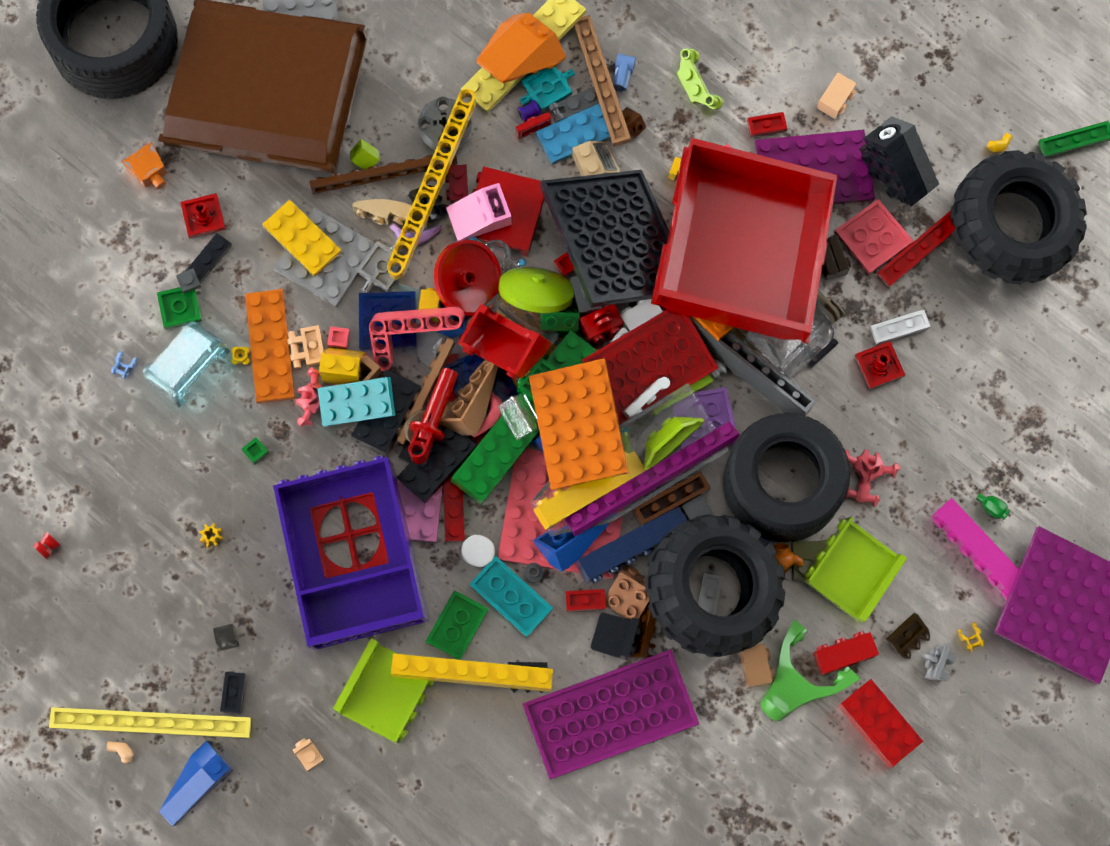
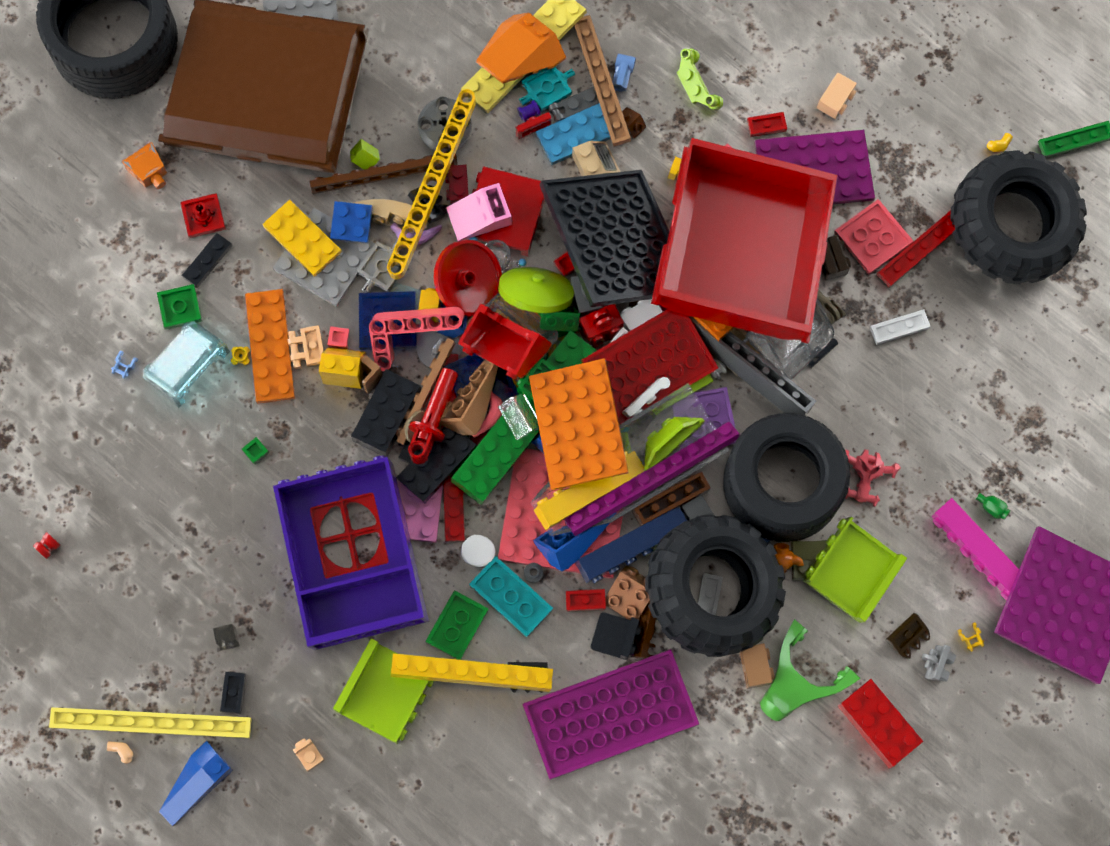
dark grey plate [176,268,201,294] -> none
yellow gear [199,523,224,548] -> none
coral piece [295,367,322,427] -> none
plate [318,377,395,426] -> none
red brick [813,631,879,676] -> none
red plate [855,341,905,390] -> none
black piece [859,116,939,206] -> none
none -> blue plate [330,201,373,243]

